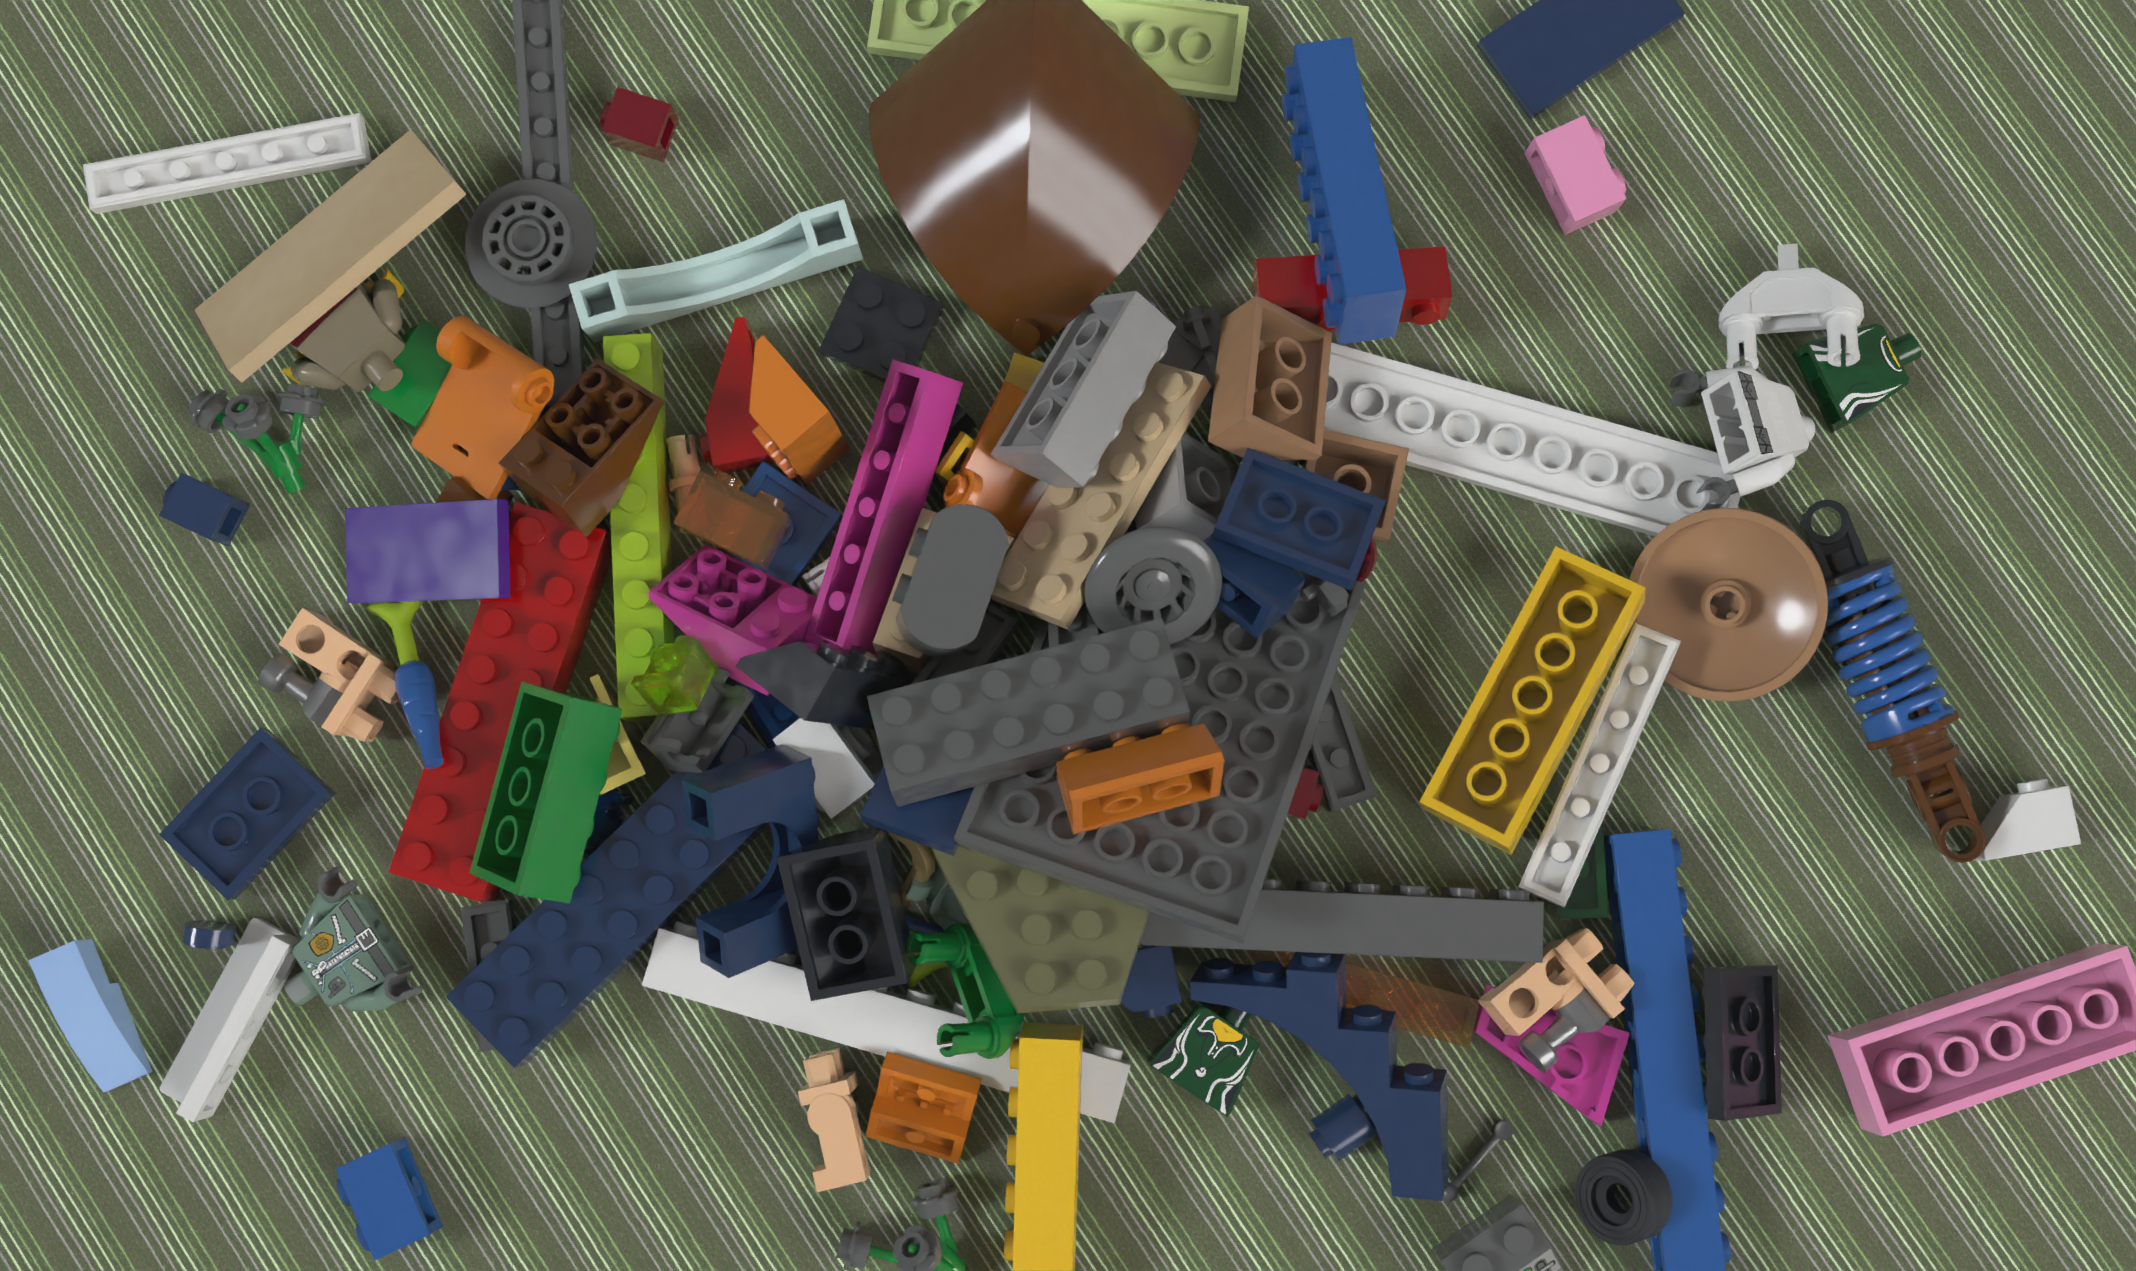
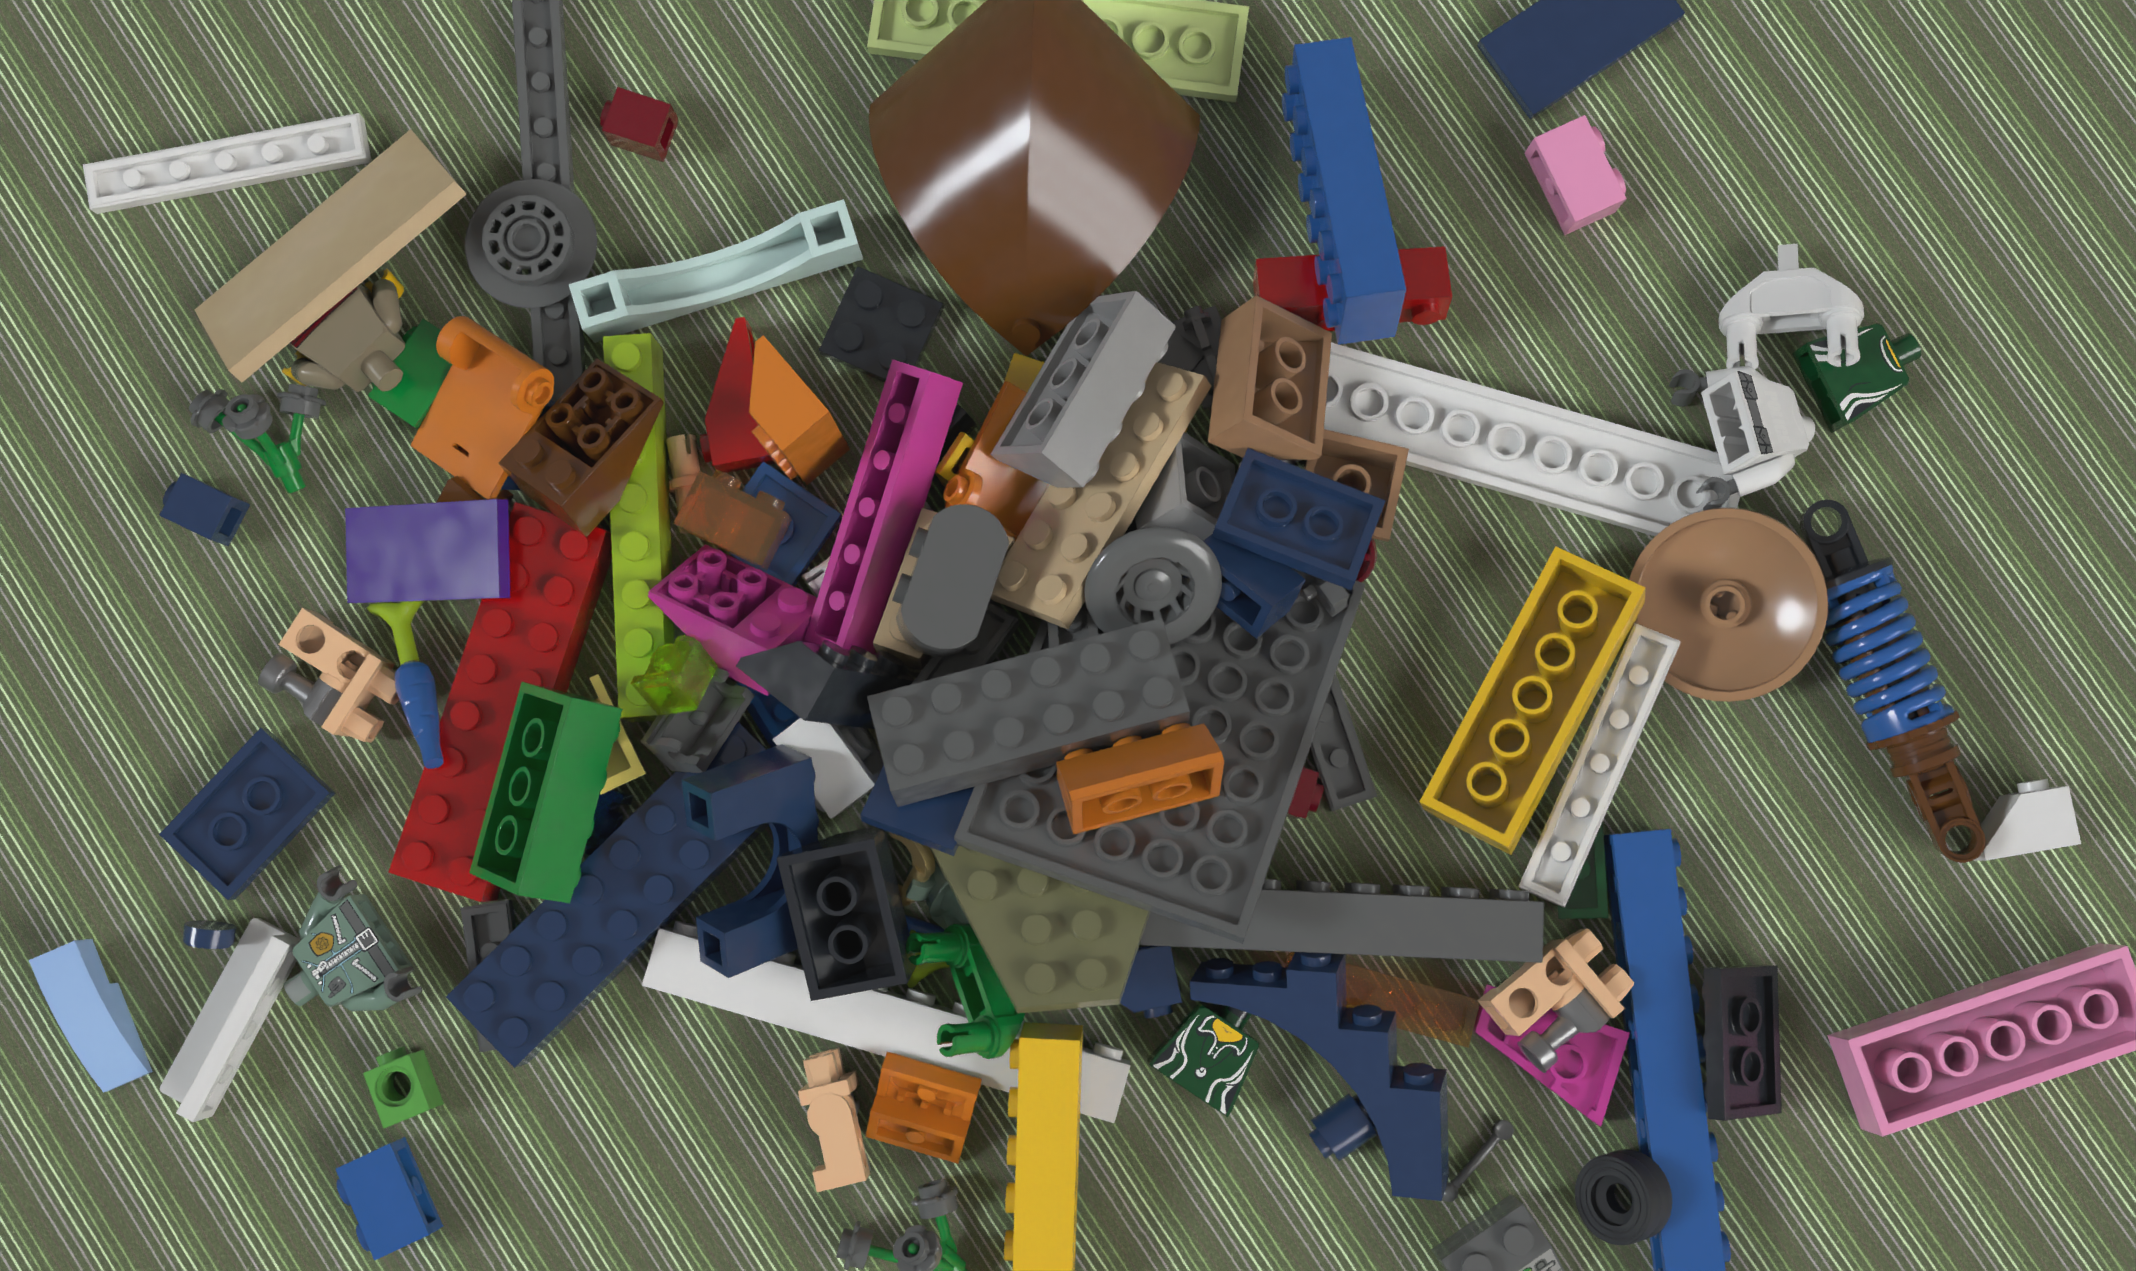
none -> bright green brick [363,1046,444,1128]

